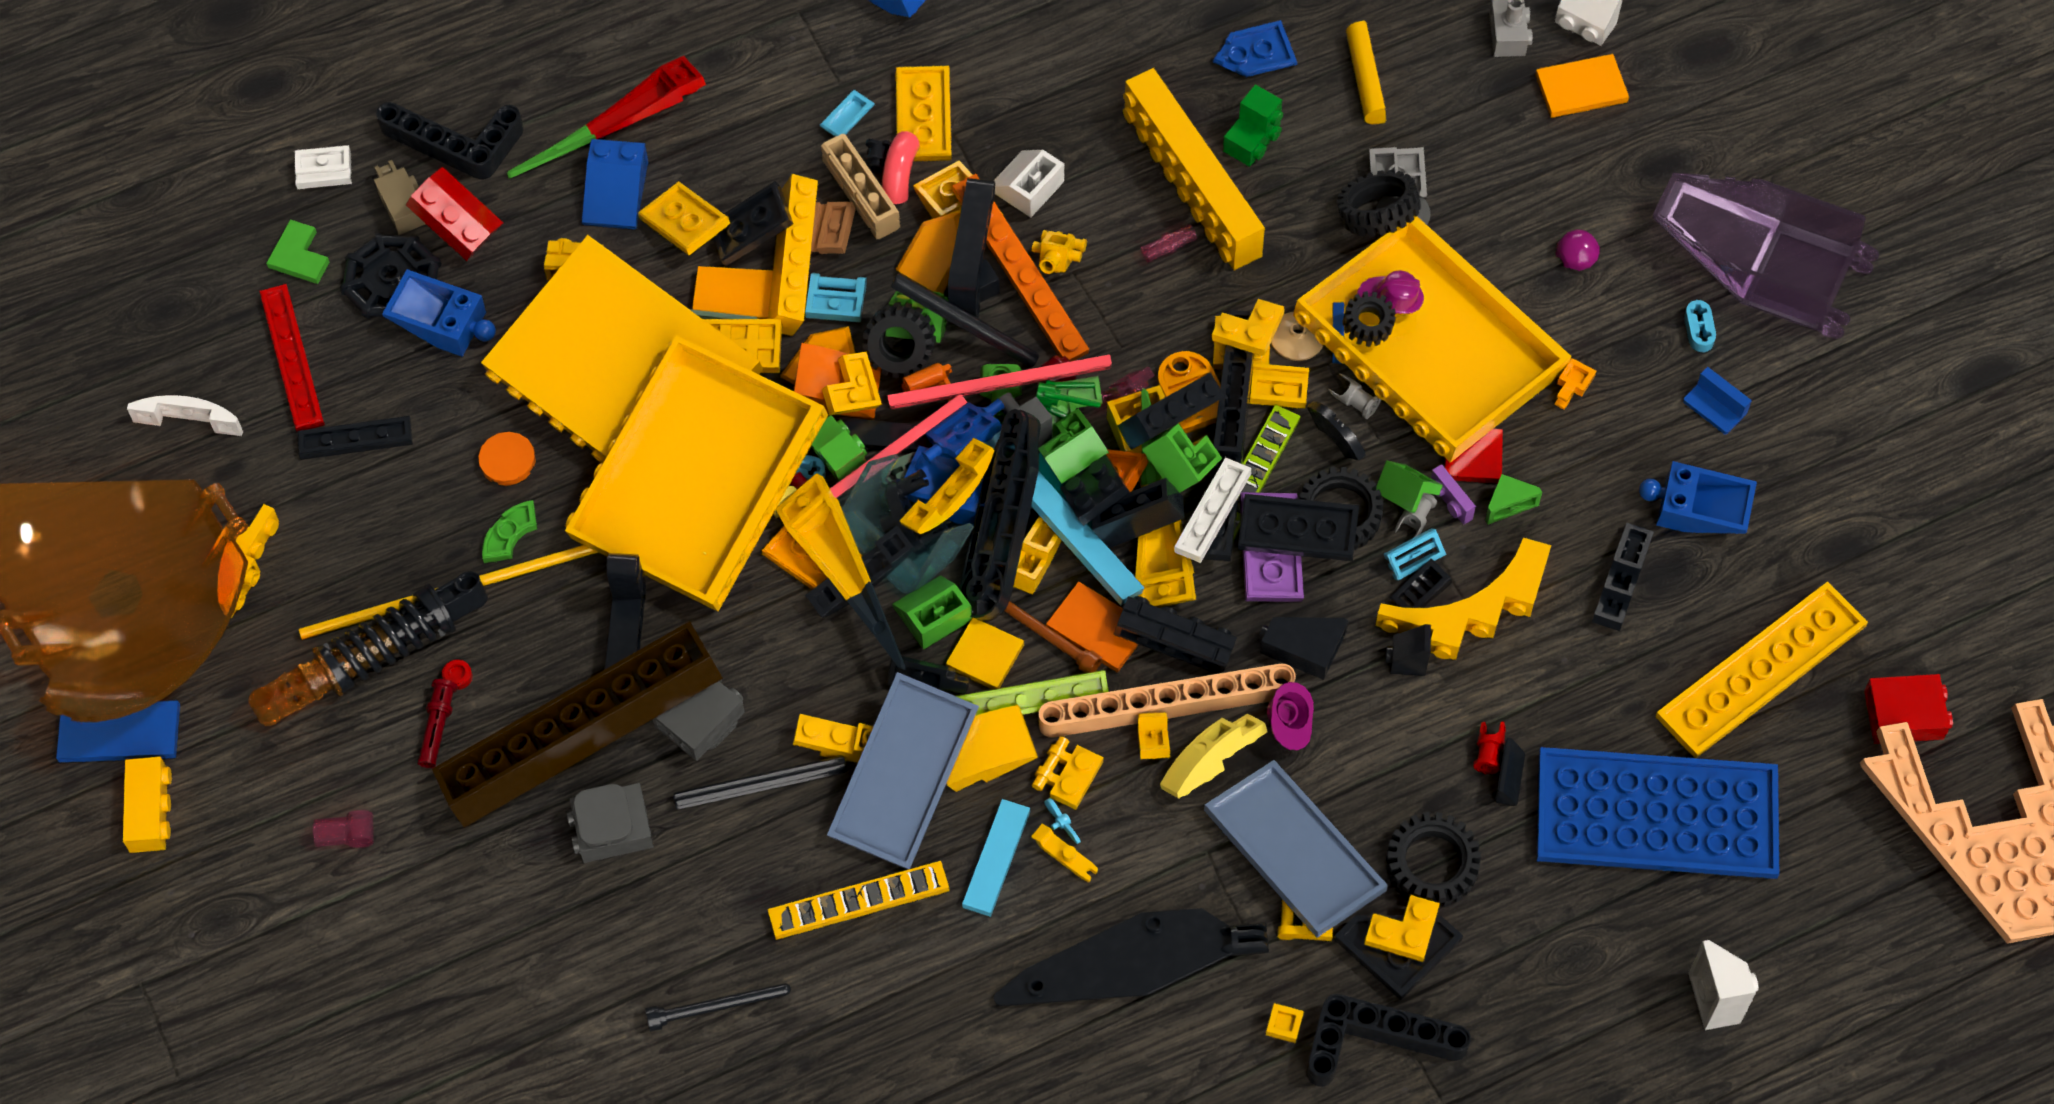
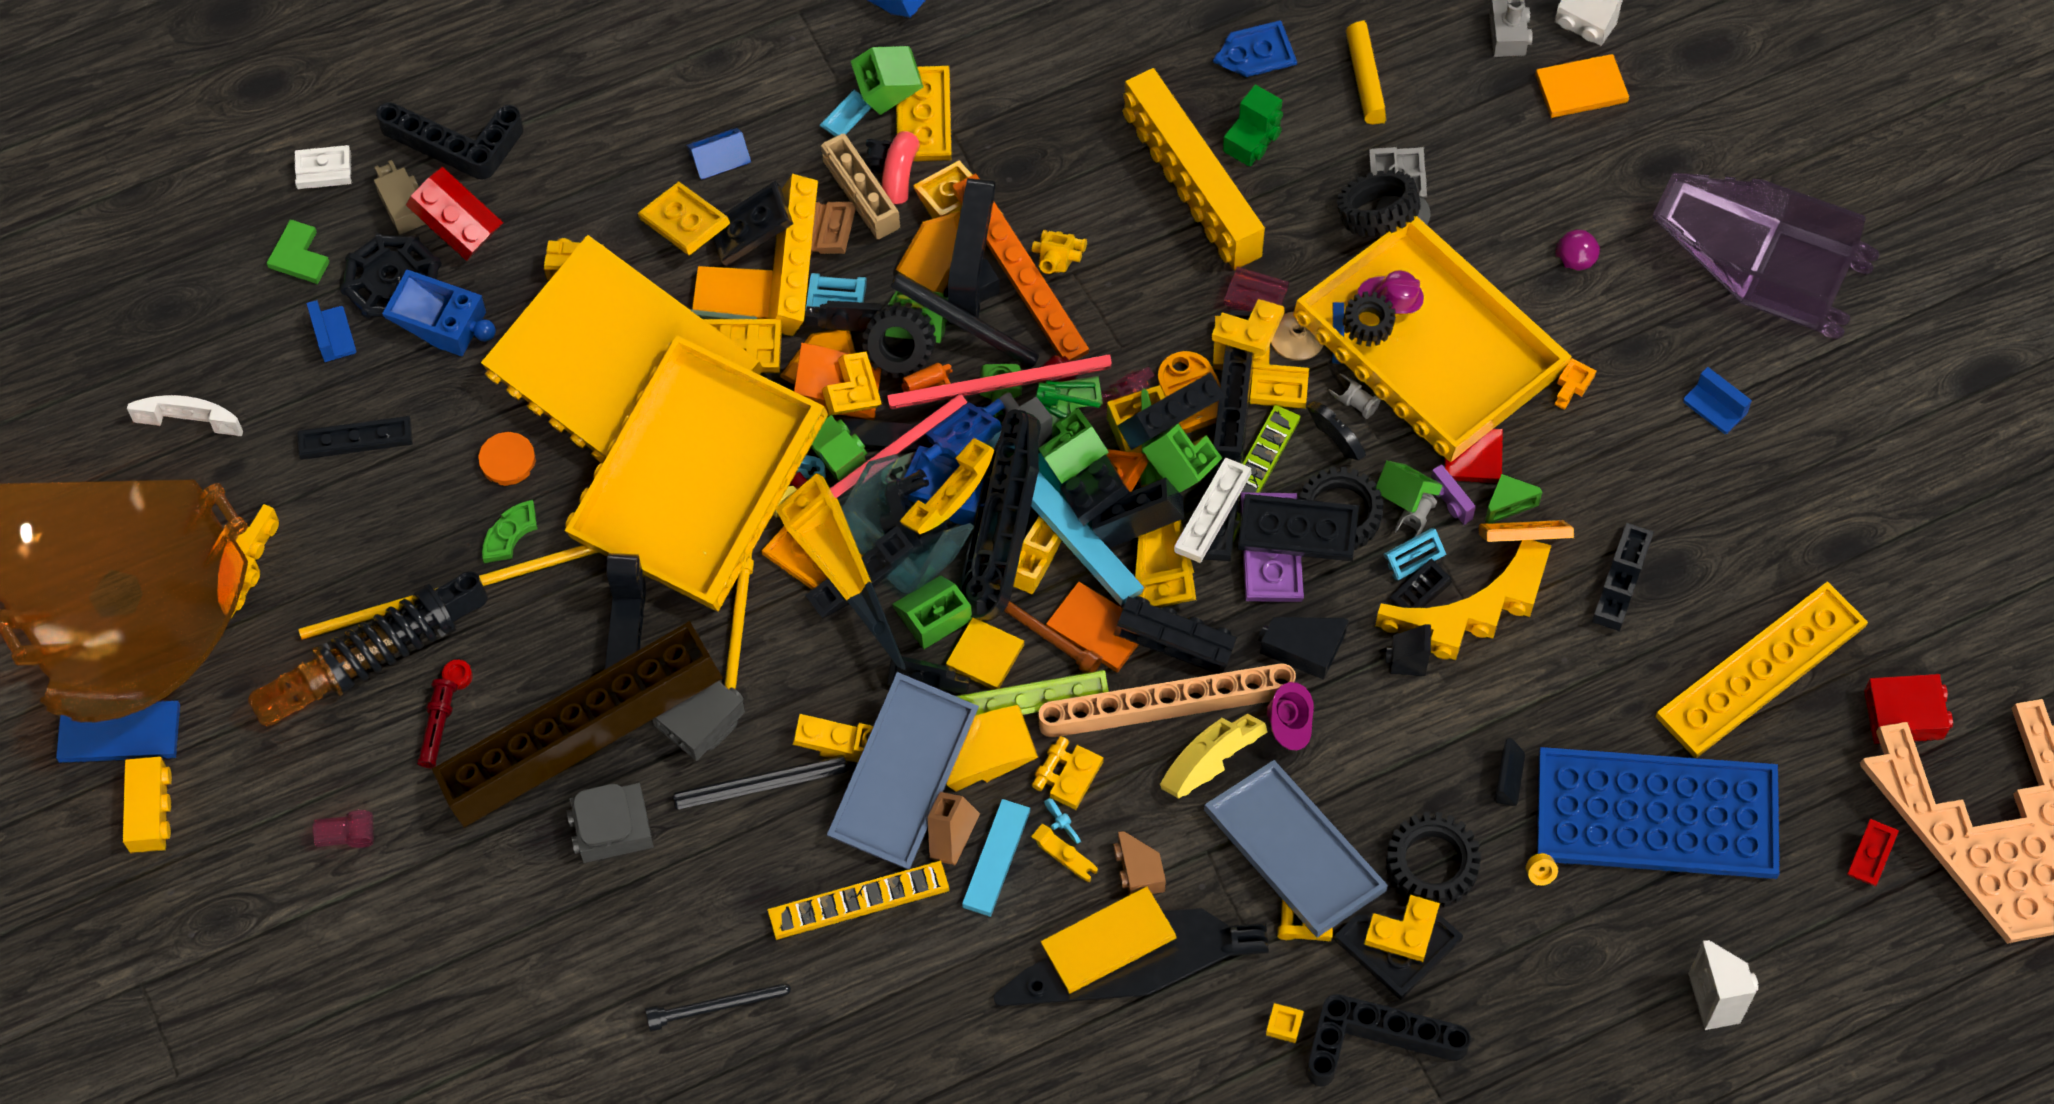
red tile [260,284,325,433] -> none
red plate [507,56,706,179] -> none
blue slope [582,139,648,229] -> none
white slope [994,150,1064,218] -> none
yellow bracket [1138,712,1170,759] -> none
clear pink pin [1141,224,1197,263] -> none
red piece [1473,721,1506,774] -> none
blue slope [1639,461,1757,534] -> none
medium azure beam [1684,300,1716,352] -> none
none -> blue panel [307,300,356,362]
none -> panel [687,128,751,179]
none -> yellow bar [724,553,754,689]
none -> black hinge [805,300,882,332]
none -> bright green slope [851,46,924,115]
none -> medium nougat slope [927,792,980,865]
none -> yellow tile [1041,887,1176,994]
none -> medium nougat slope [1113,831,1166,895]
none -> clear pink plate [1224,267,1289,311]
none -> light orange tile [1479,520,1574,542]
none -> yellow tile [1526,853,1558,885]
none -> red plate [1847,819,1899,887]

